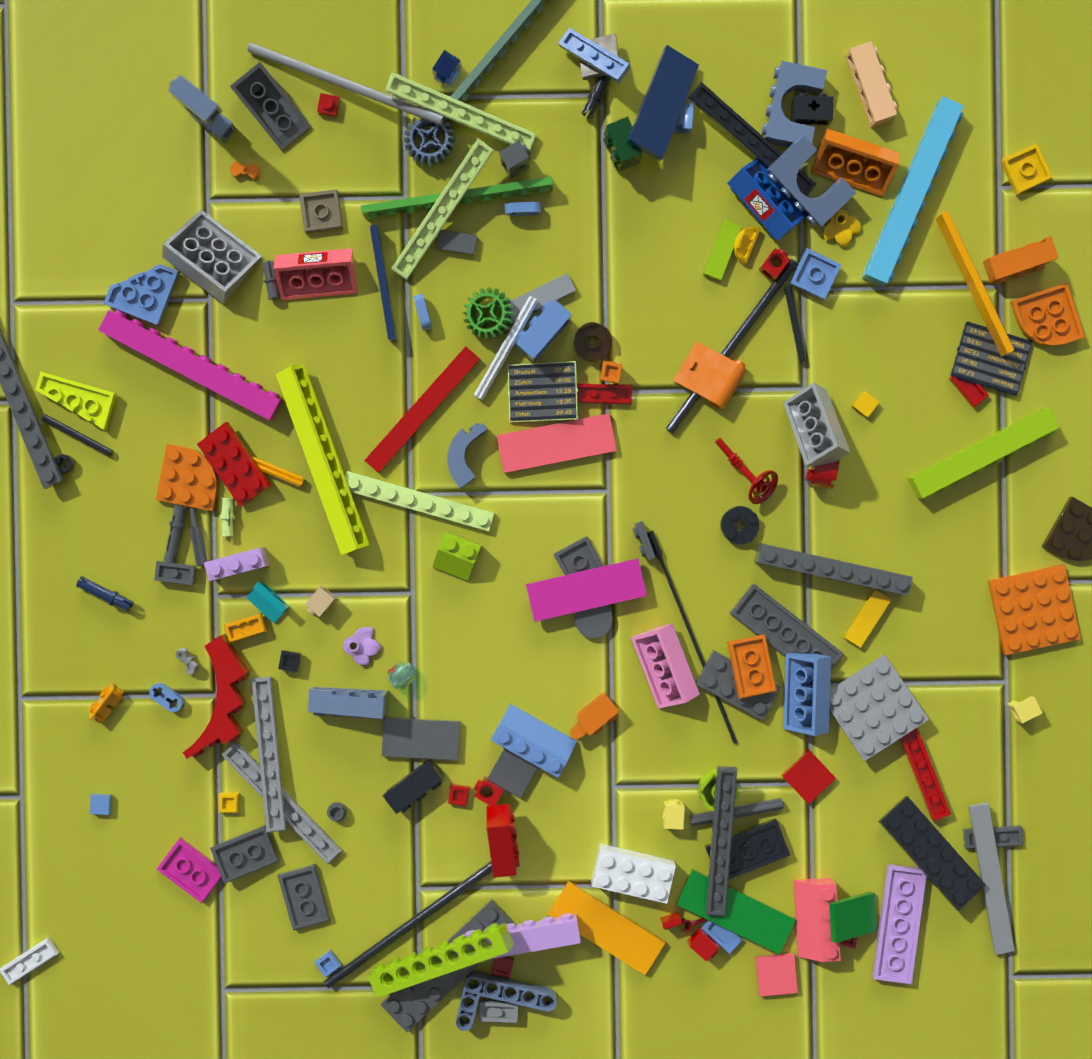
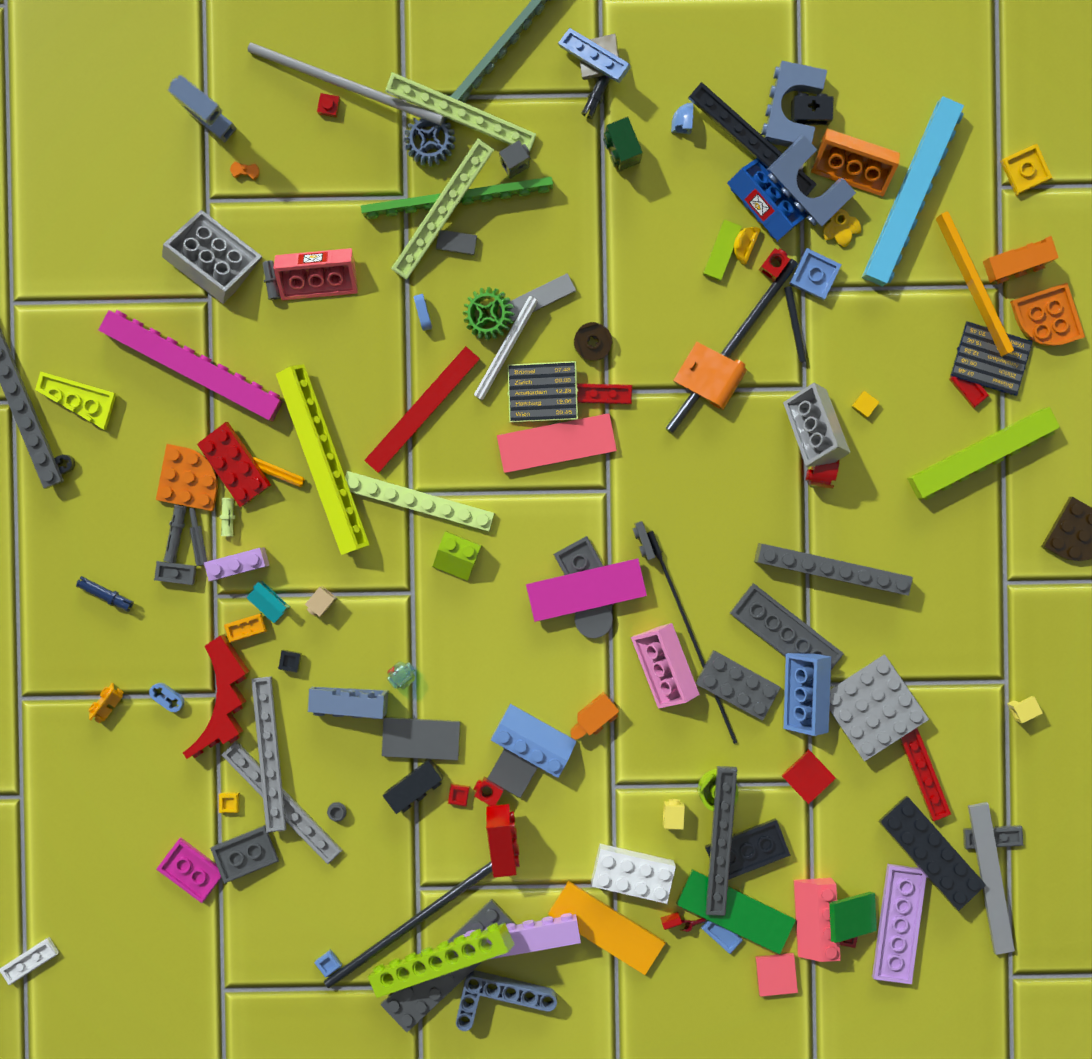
black bar [42,414,113,457] -> none
medium blue tile [90,794,112,815] -> none
medium blue plate [103,264,180,326] -> none
light grey piece [176,648,199,675] -> none
dark grey slope [230,62,311,150] -> none
dark grey tile [278,864,331,931] -> none
dark tan tile [299,189,343,234] -> none
lavender plate [343,627,382,665] -> none
dark blue tile [370,224,398,343] -> none
clear blue brick [432,50,462,86] -> none
sand blue arch [447,423,488,489] -> none
light grey plate [479,999,518,1023] -> none
red tile [491,956,514,978] -> none
medium blue beam [505,202,541,216] -> none
medium blue brick [516,299,572,363] -> none
orange panel [600,361,622,385] -> none
dark blue tile [627,45,699,161] -> none
red brick [687,927,719,962] -> none
dark grey axle [689,798,784,826] -> none
red dish [715,437,778,504] -> none
black plate [720,506,759,544] -> none
orange tile [727,634,777,699] -> none
yellow tile [844,589,892,648] -> none
light nougat brick [845,41,898,127] -> none
orange plate [988,564,1081,655] -> none

